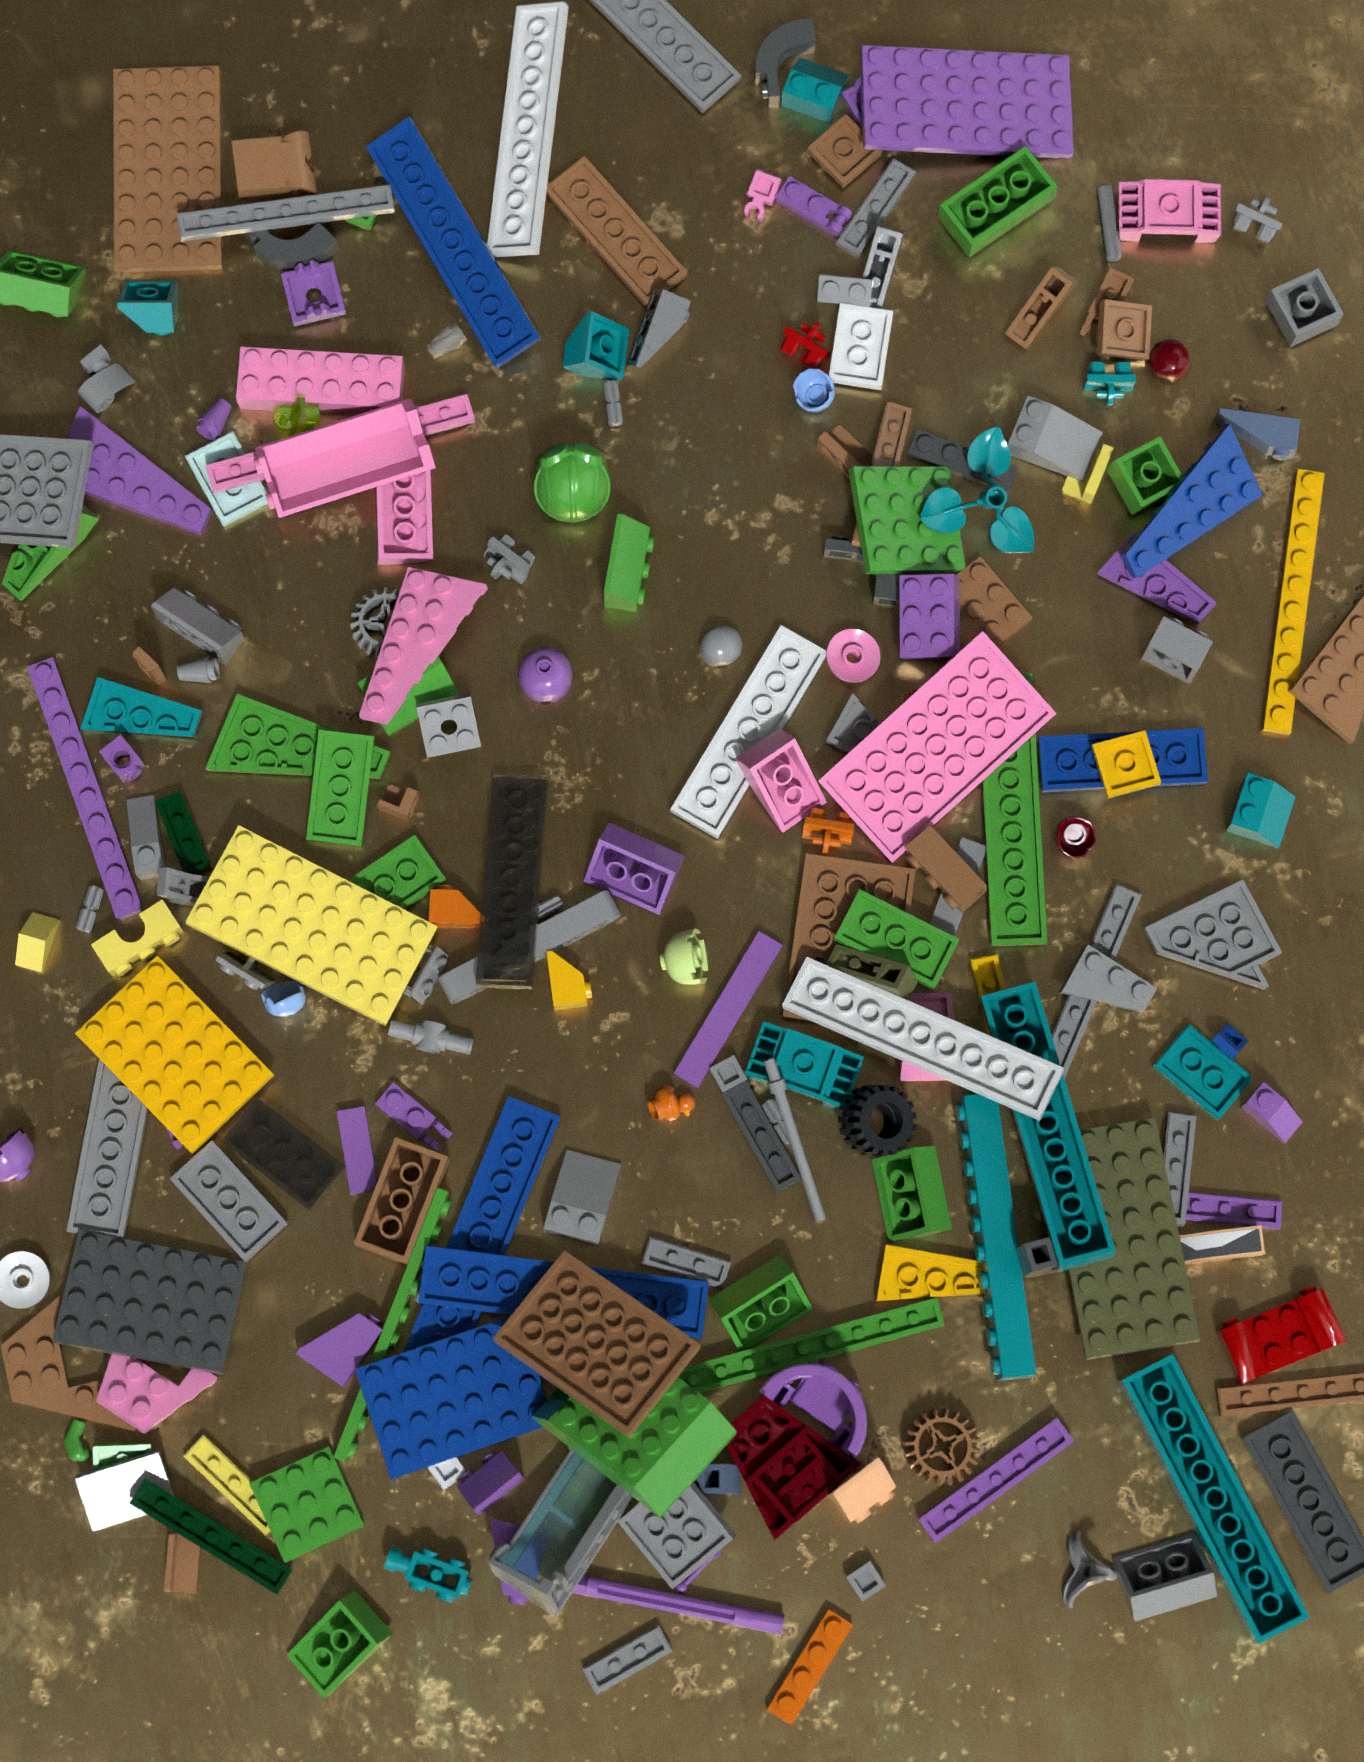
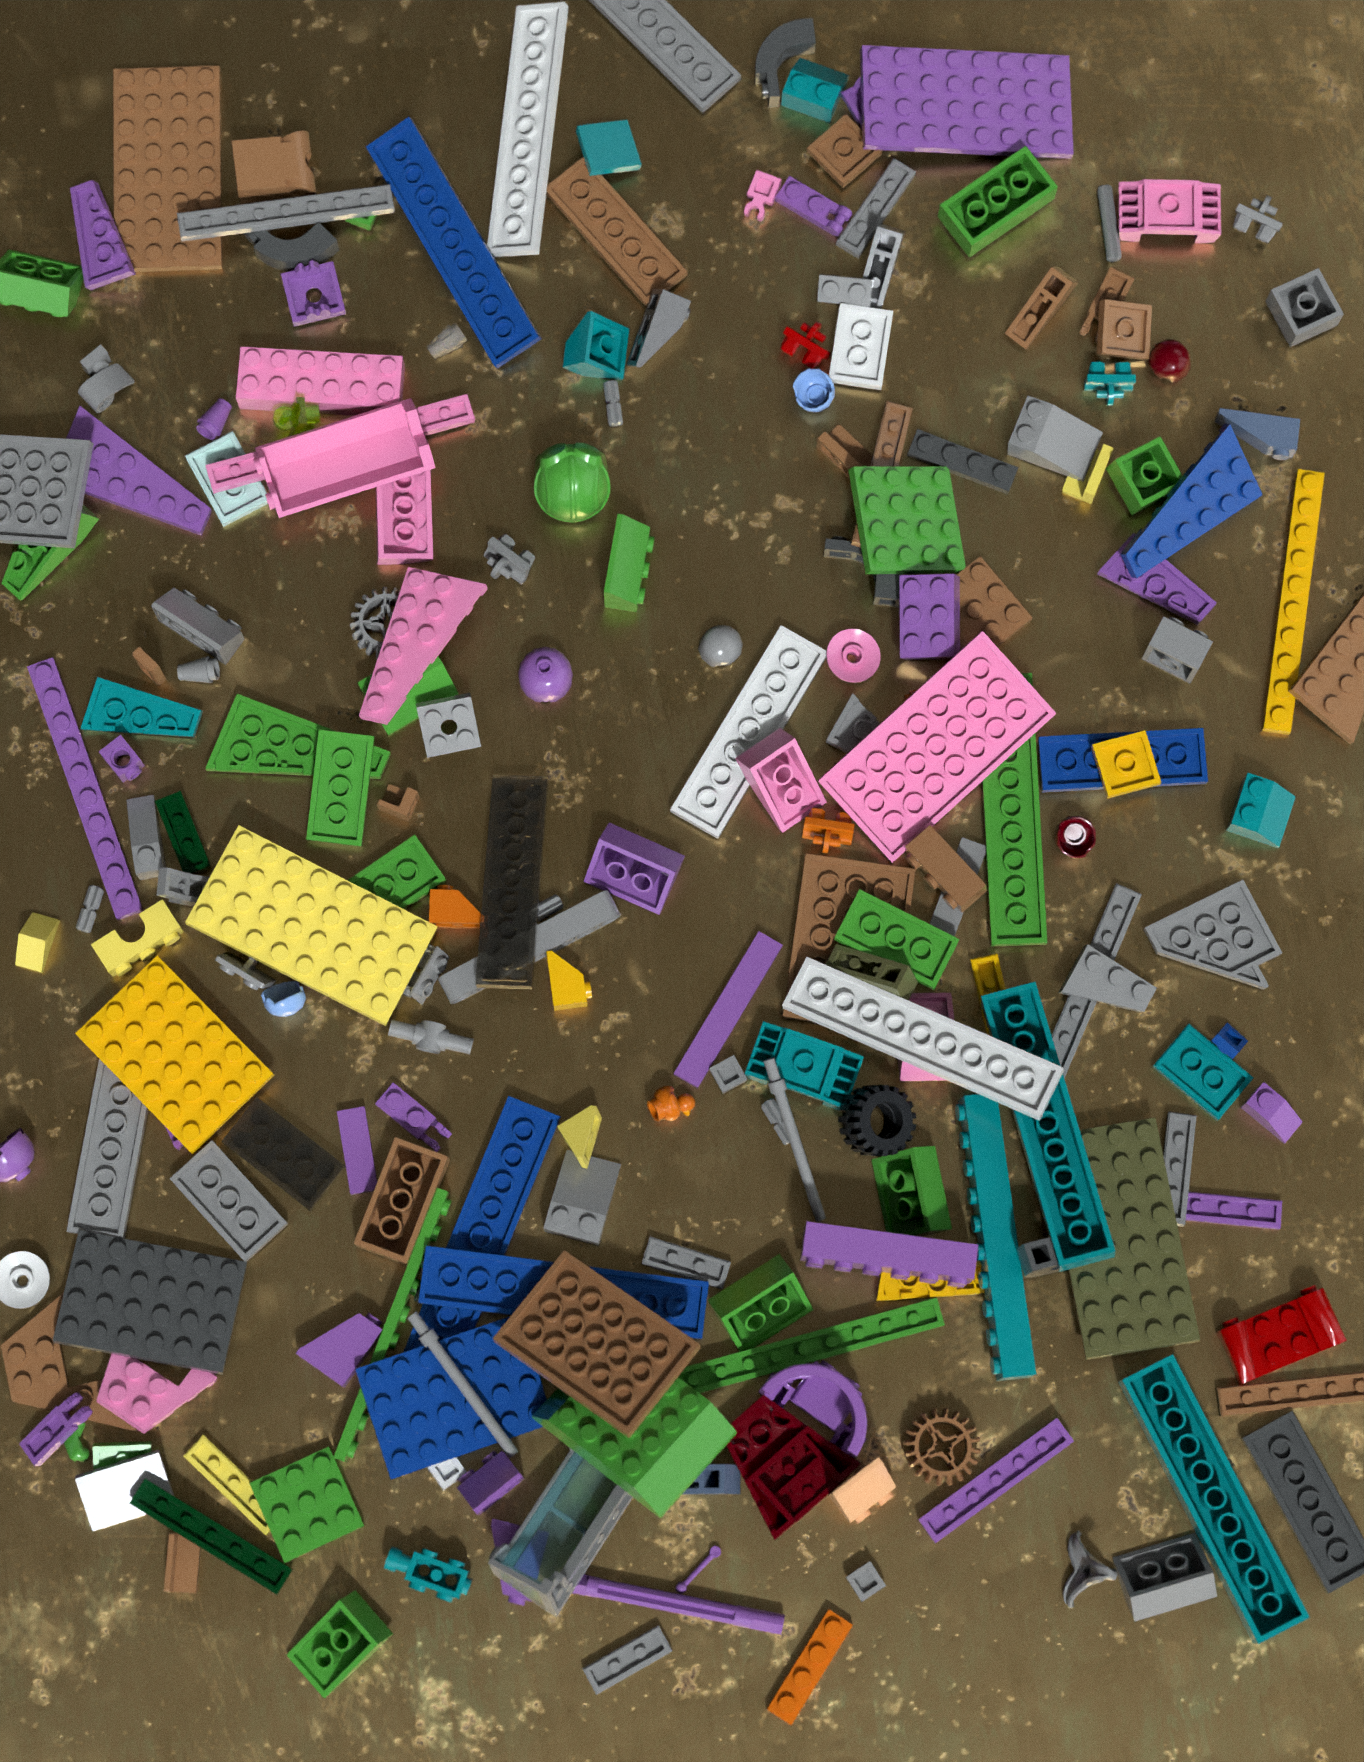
teal slope [117,281,178,335] -> none
light grey plate [618,1482,737,1589] -> none
yellowish green cylinder [660,928,708,985] -> none
dark grey plate [721,1081,801,1193] -> none
teal plant [920,427,1034,553] -> none
slope [1180,1225,1265,1264] -> none
none -> medium lavender hinge [19,1392,93,1466]
none -> medium lavender wing [70,180,136,290]
none -> light grey bar [407,1311,518,1458]
none -> light yellow slope [557,1105,602,1169]
none -> teal tile [576,120,642,176]
none -> medium lavender brick [800,1221,978,1288]

